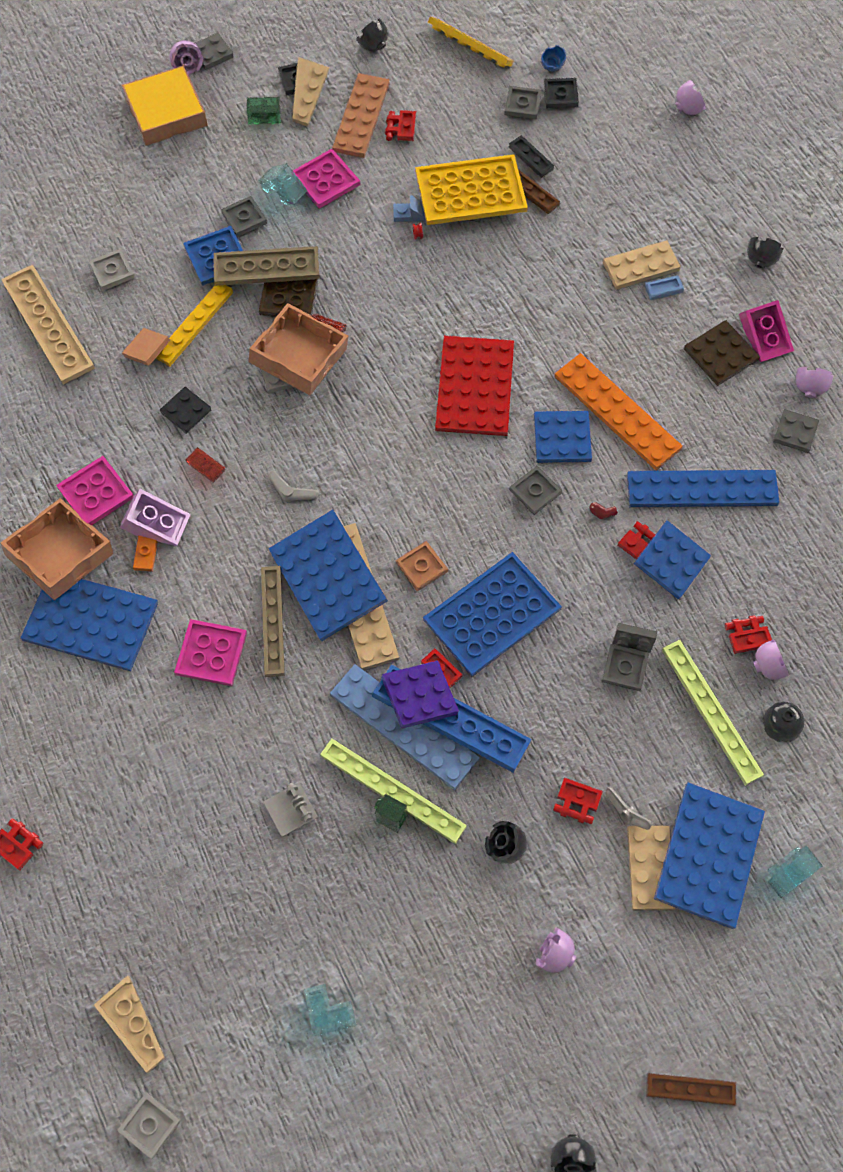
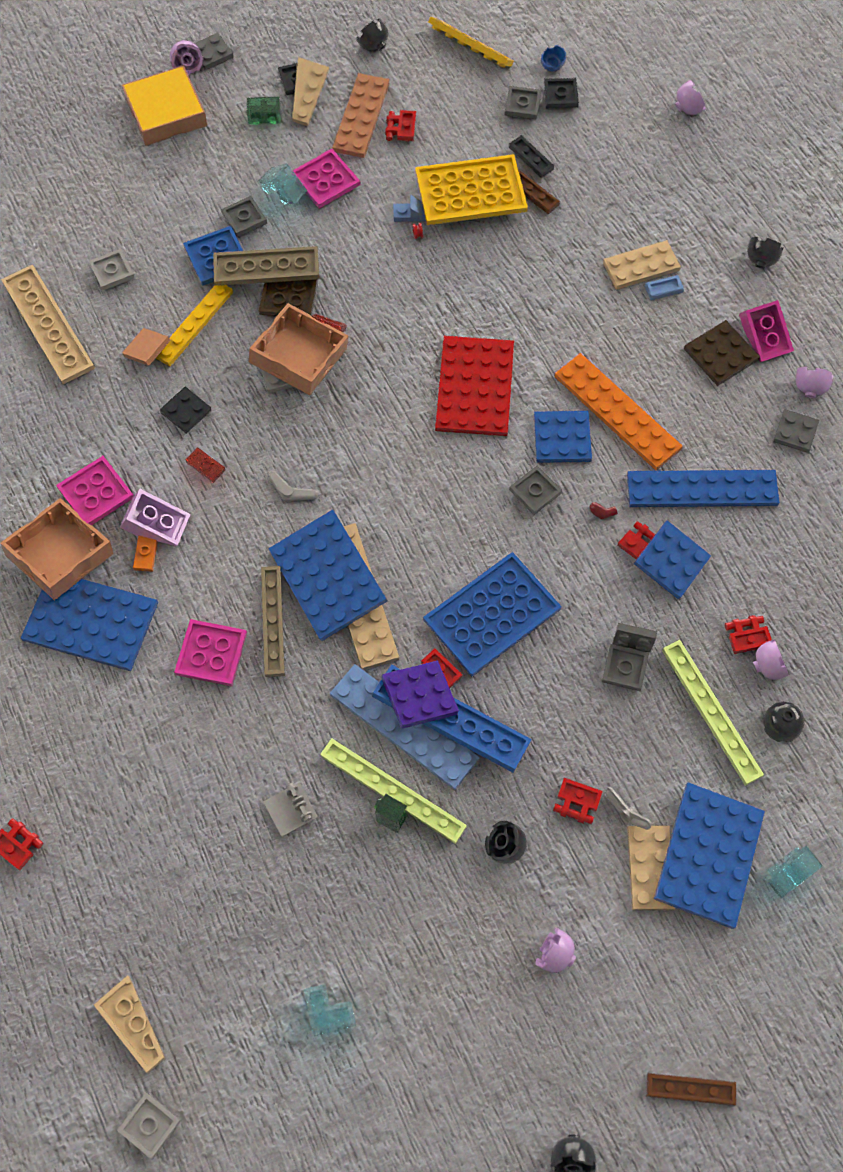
nougat tile [395,541,448,591] -> none

